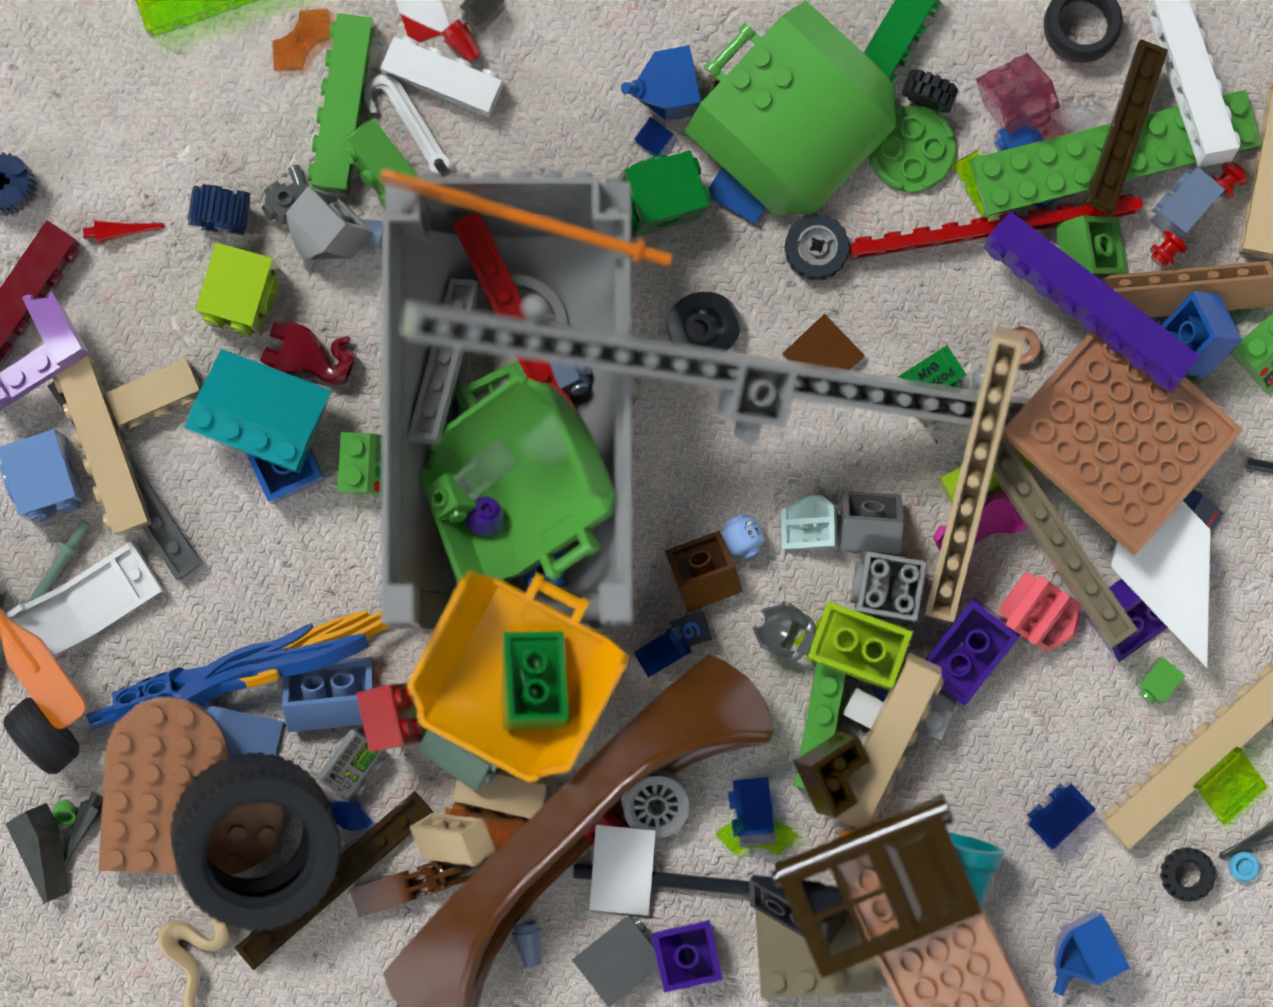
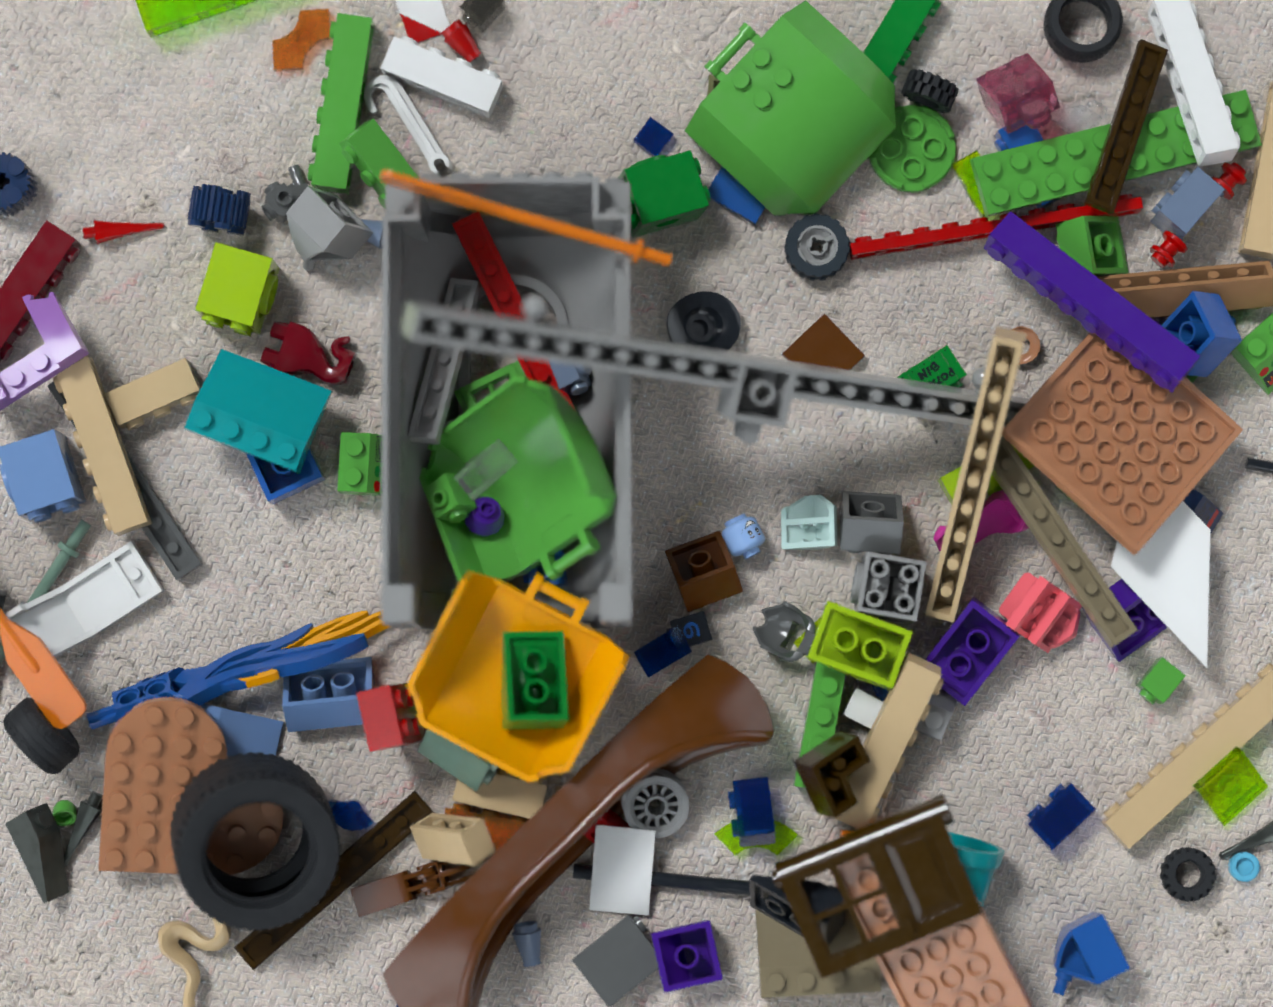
slope [316,729,386,799] -> none
blue piece [621,45,701,121] -> none

